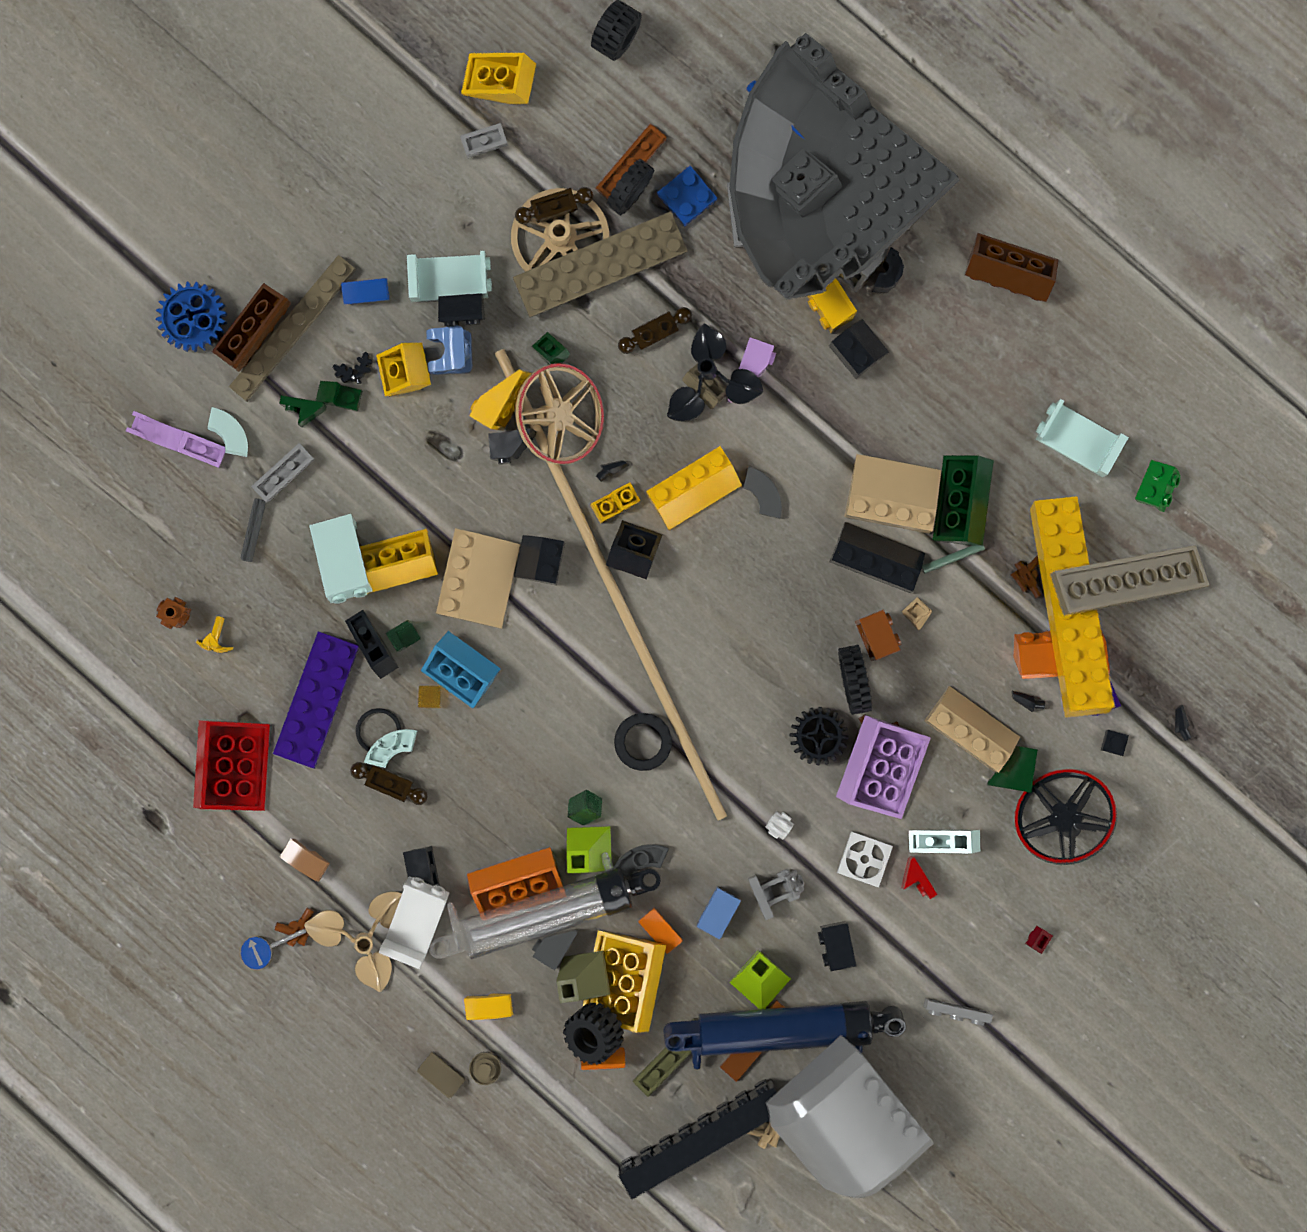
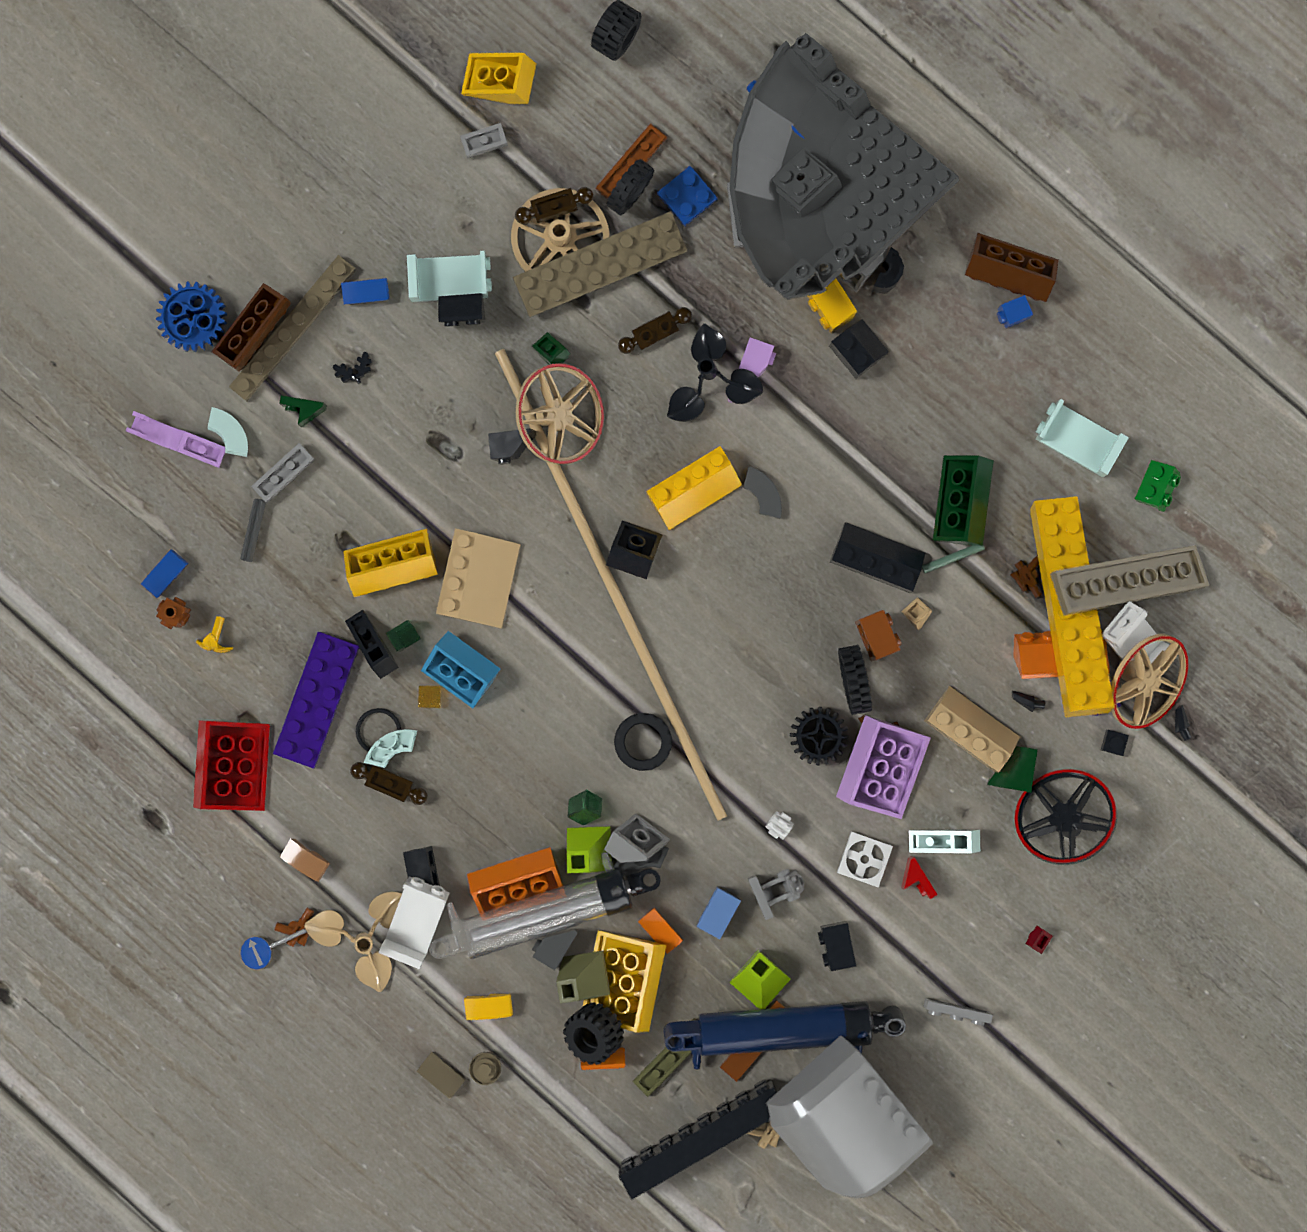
light aqua panel [309,514,373,604] -> none
dark green slope [315,381,363,412] -> none
yellow slope [376,343,431,397] -> none
medium blue piece [426,326,472,375] -> none
yellow slope [469,369,532,431] -> none
black slope [514,535,565,586] -> none
yellow slope [590,482,641,524] -> none
black bar [596,460,629,482] -> none
dark tan slope [682,363,727,409] -> none
tan slope [844,454,941,534] -> none
none -> blue slope [141,549,188,598]
none -> light grey slope [604,814,670,863]
none -> blue brick [997,295,1033,328]
none -> white panel [1102,602,1169,663]
none -> tan wheel [1111,634,1188,729]

